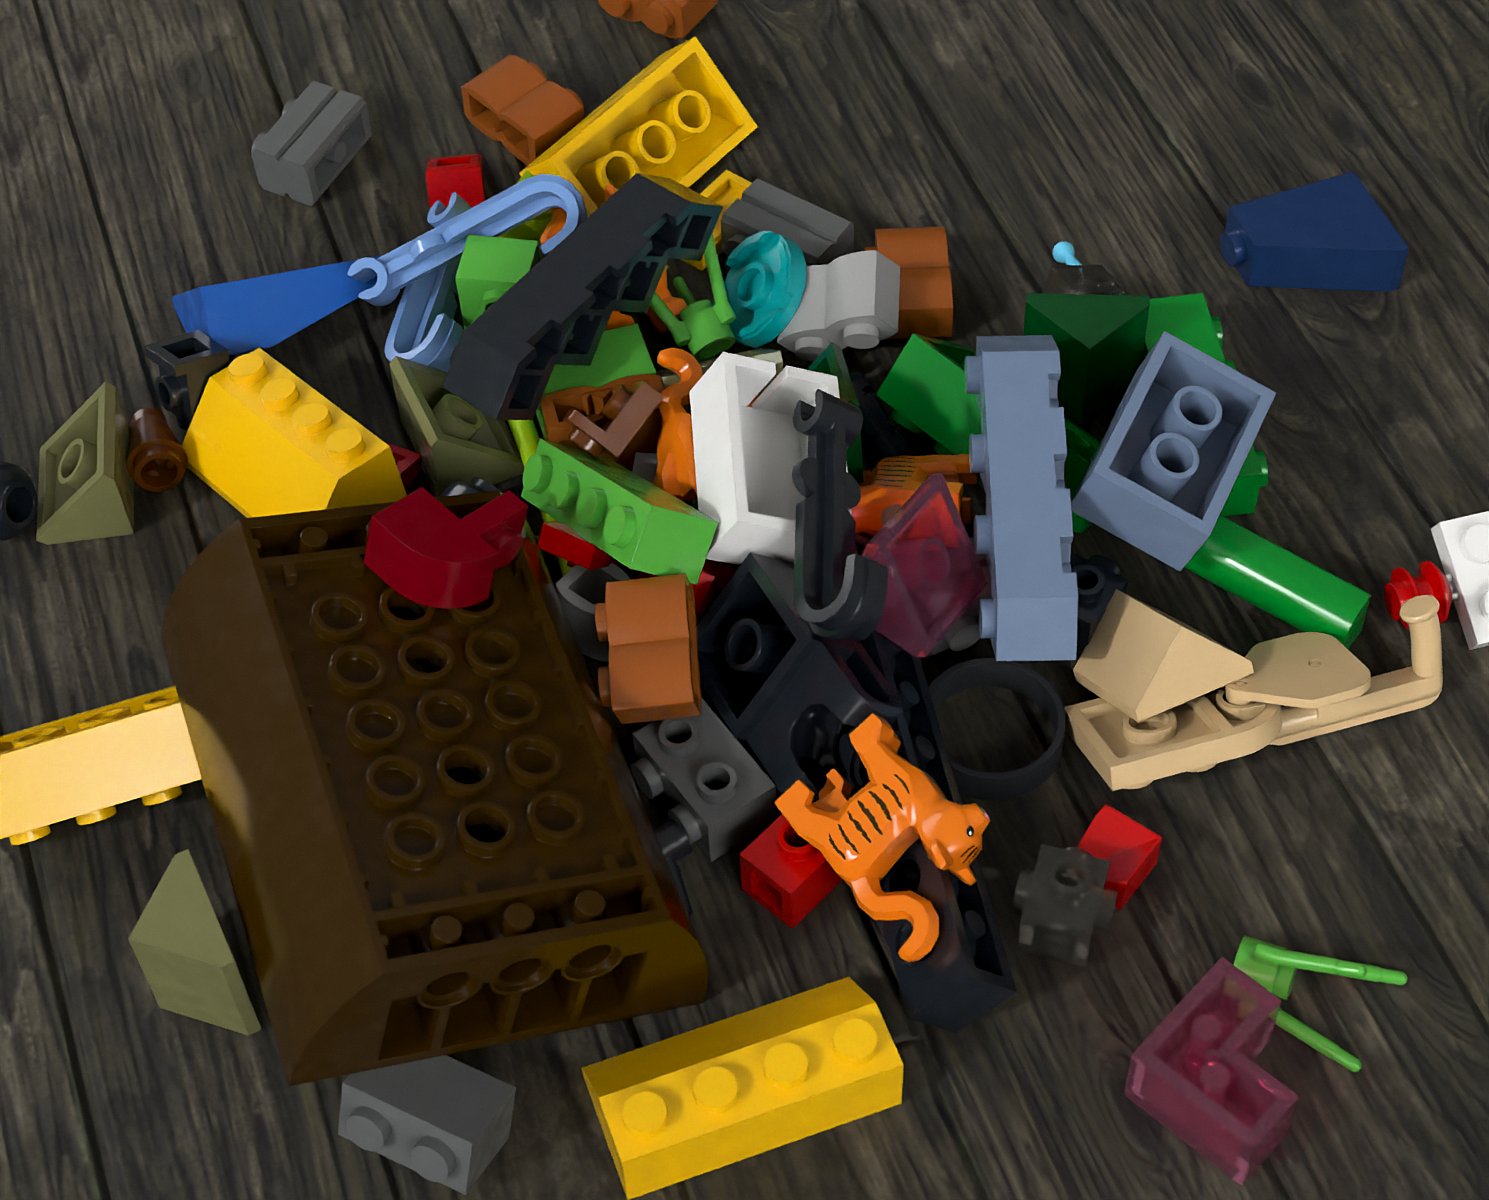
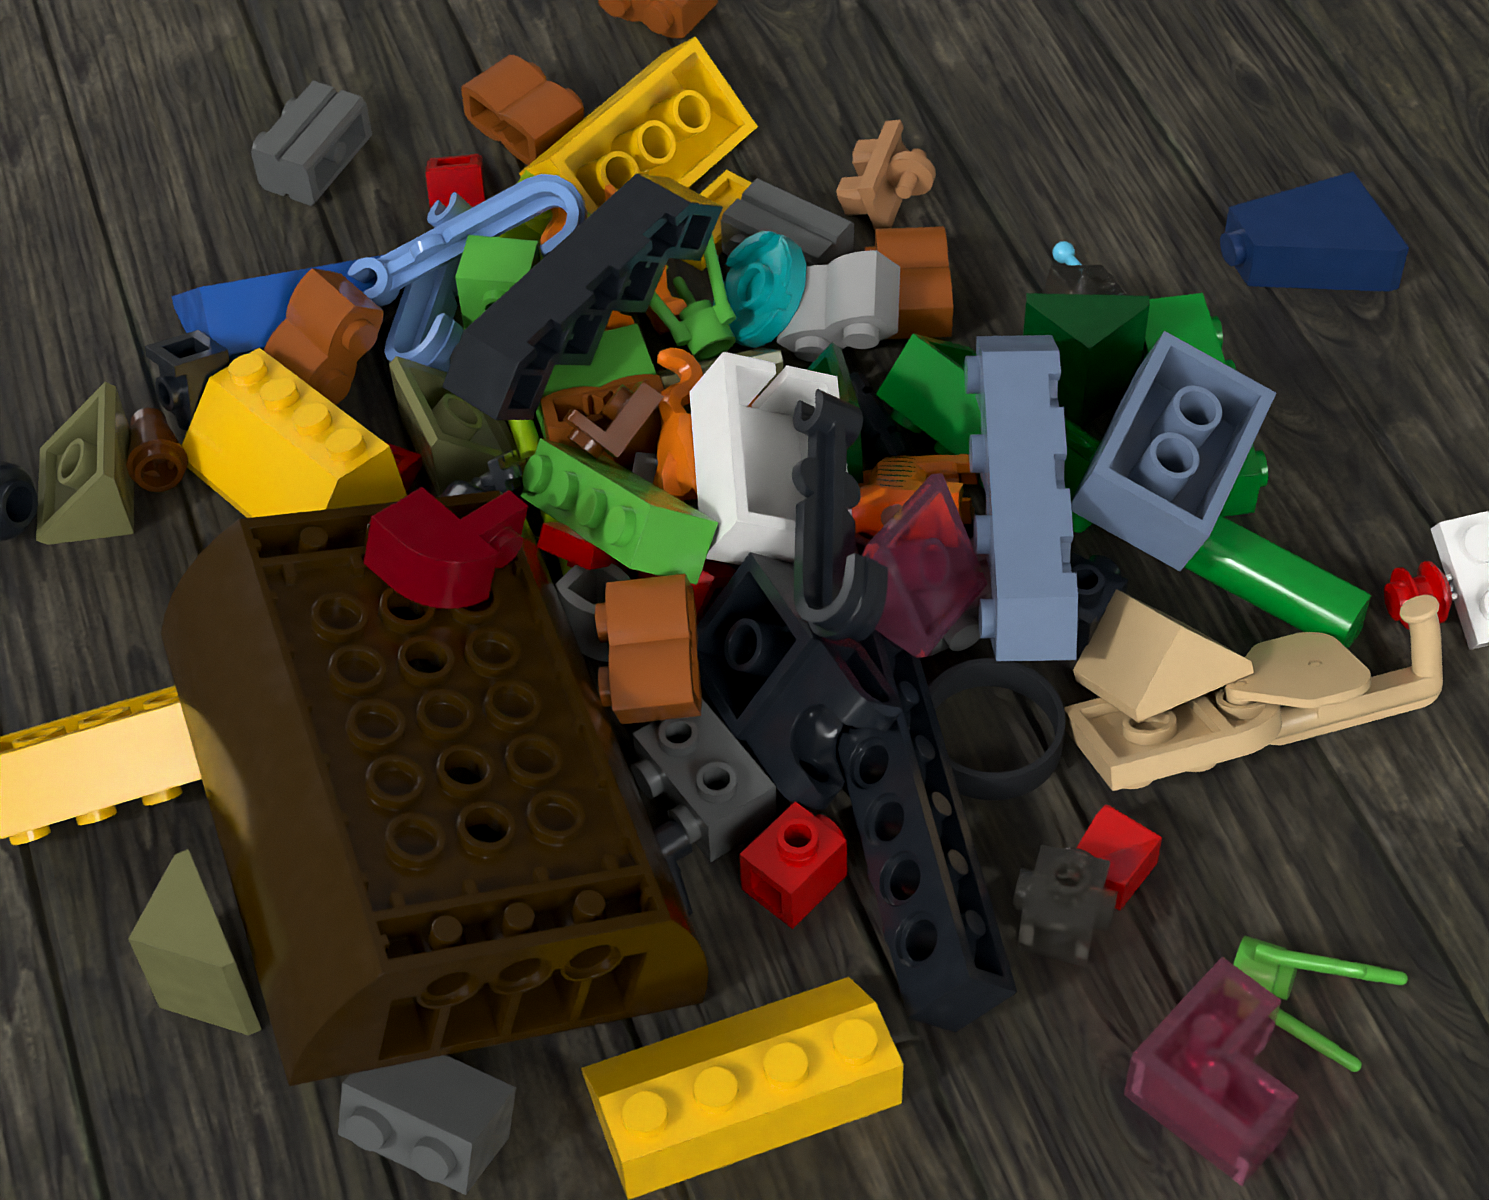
orange animal [774,713,990,962] -> none
none -> dark orange brick [264,268,384,405]
none -> black axle [480,450,530,493]
none -> medium nougat hips [836,120,936,229]

